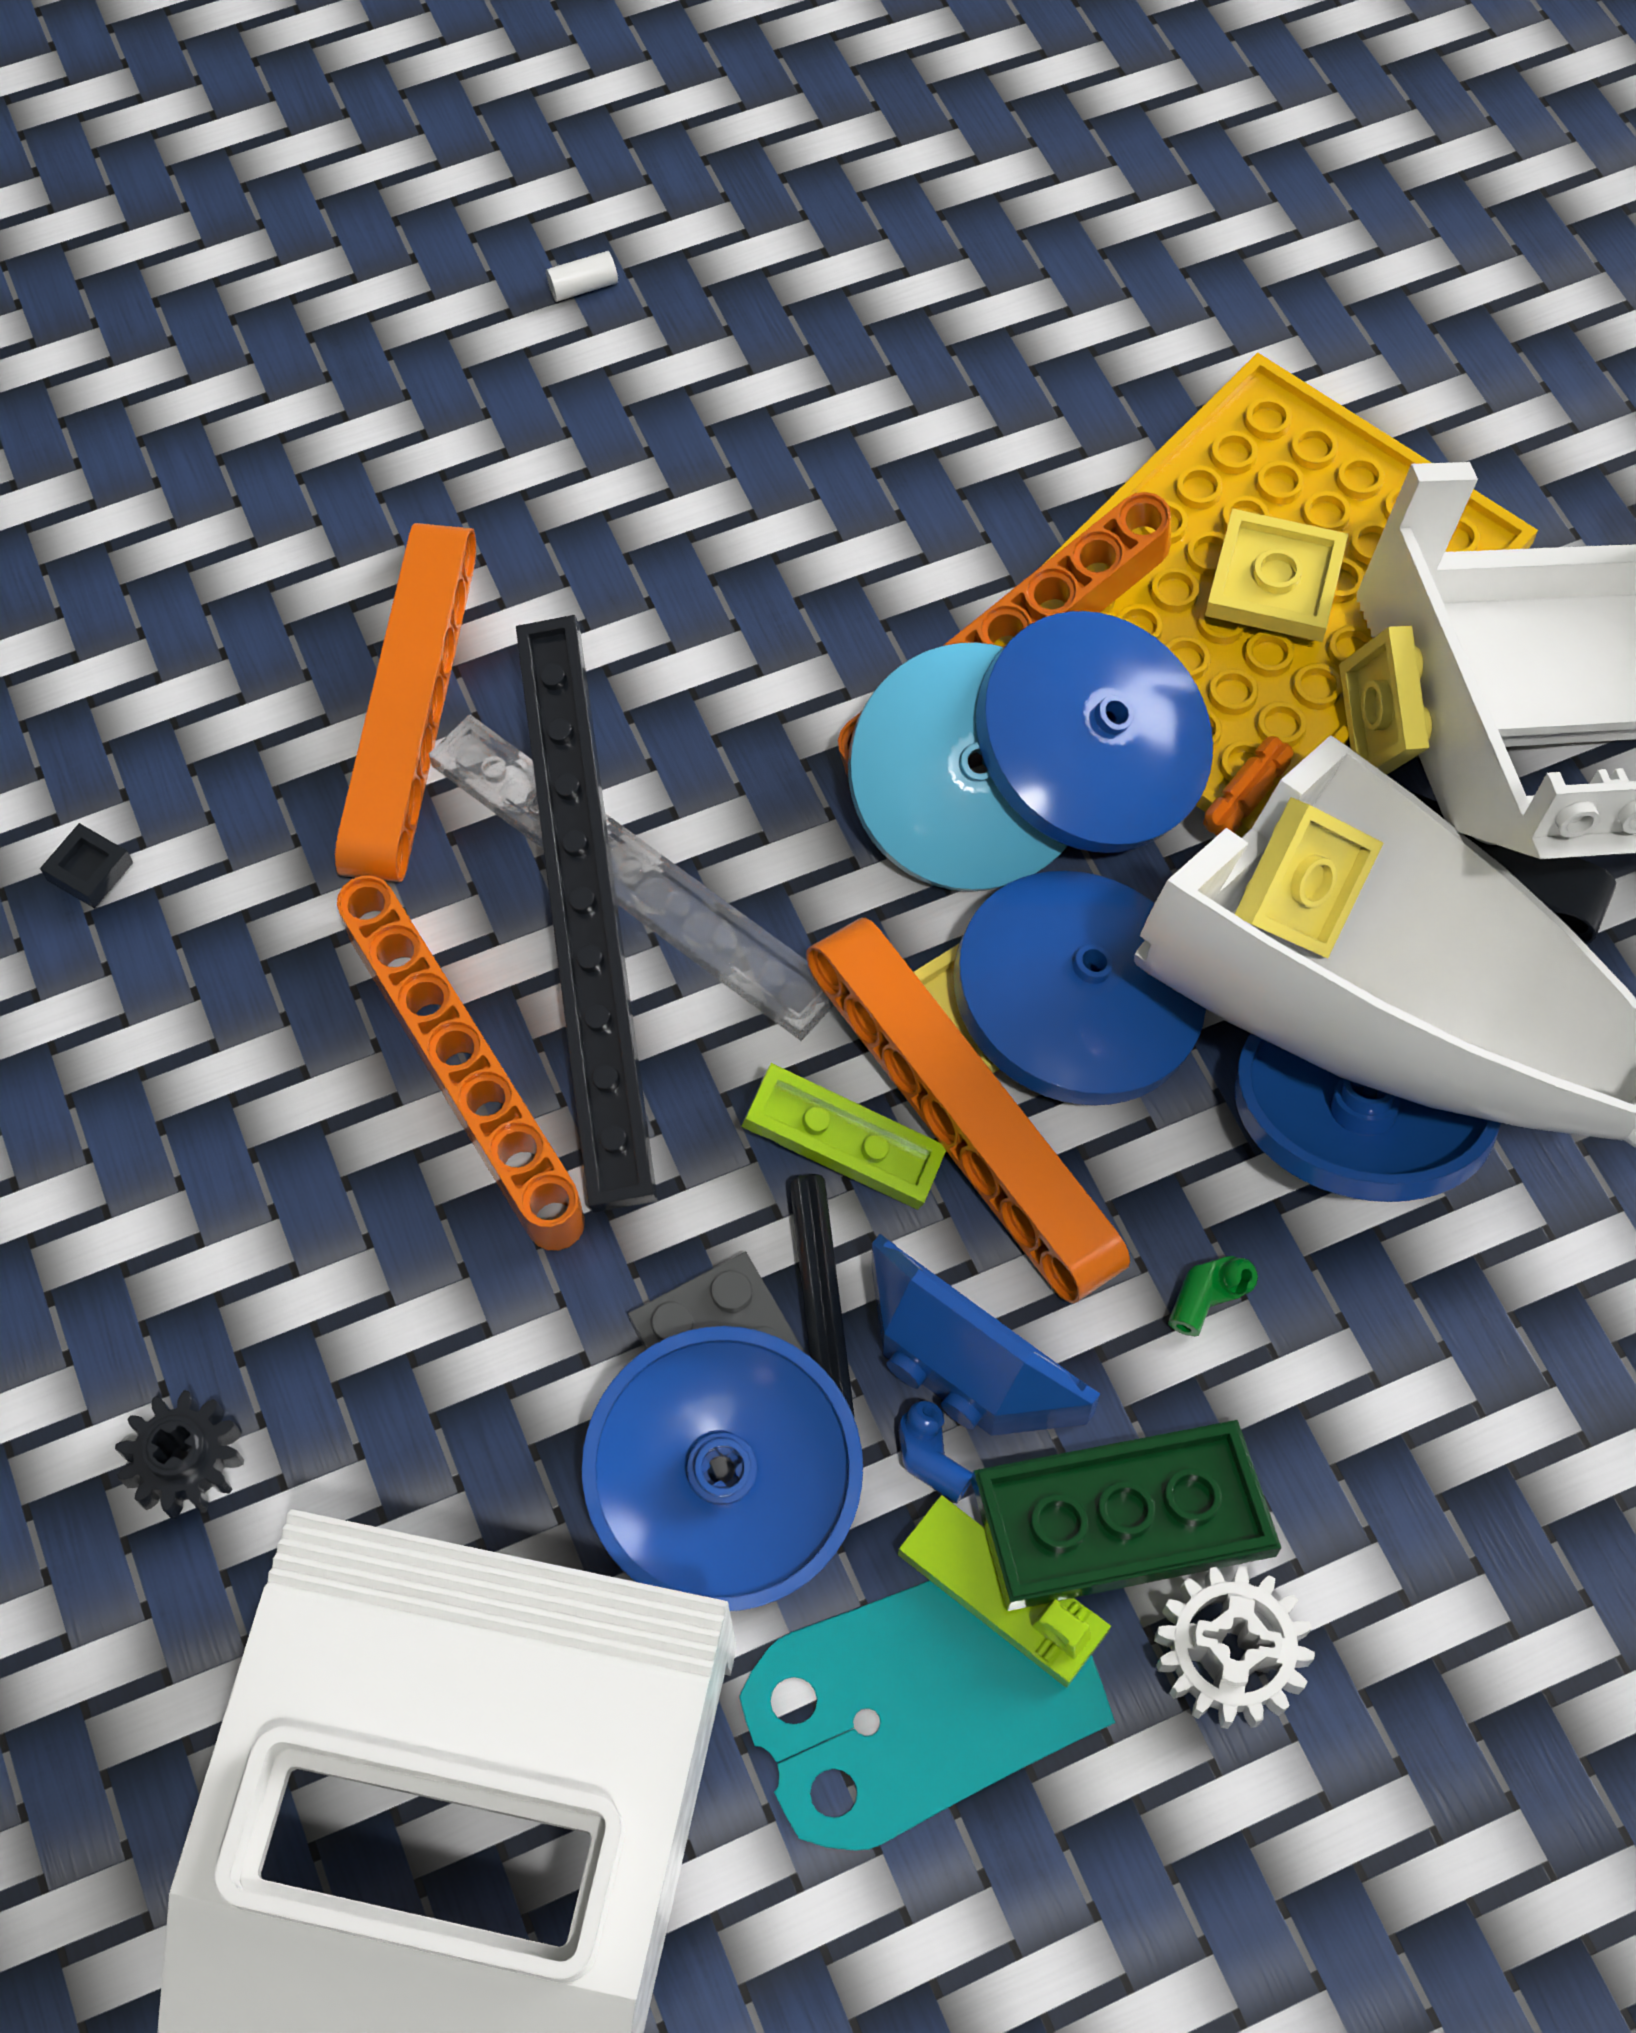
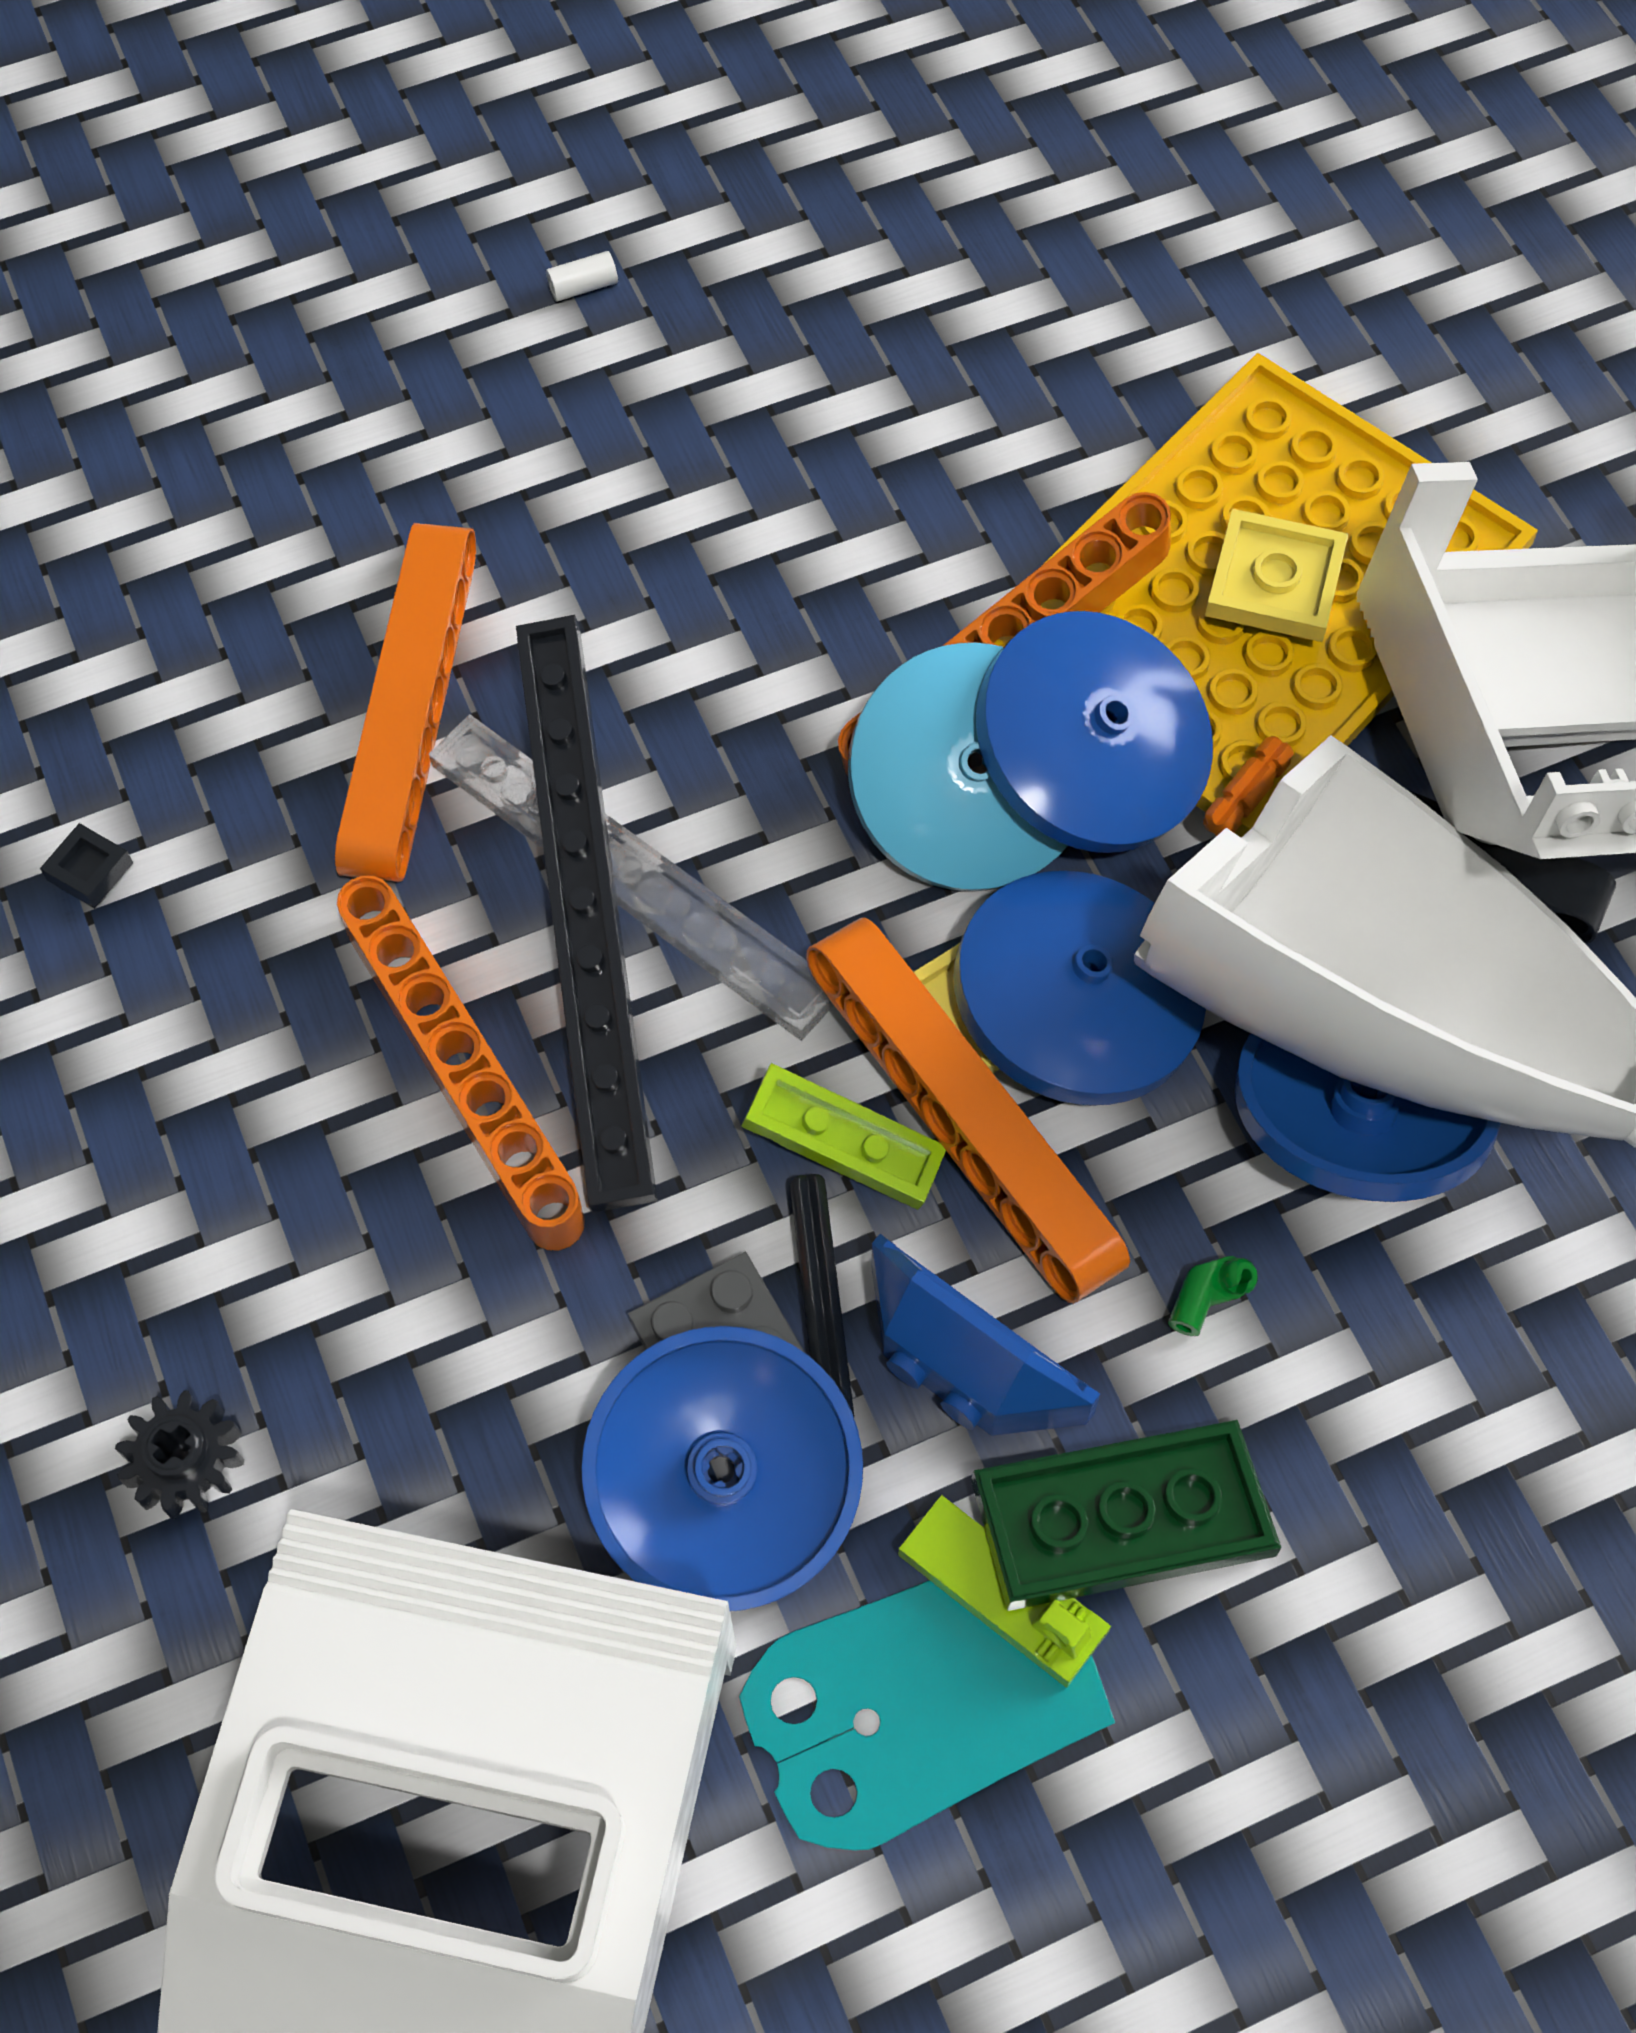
blue arm [898,1401,973,1504] -> none
white gear [1154,1566,1315,1729] -> none
light yellow plate [1235,797,1384,959] -> none
light yellow plate [1339,626,1432,775] -> none

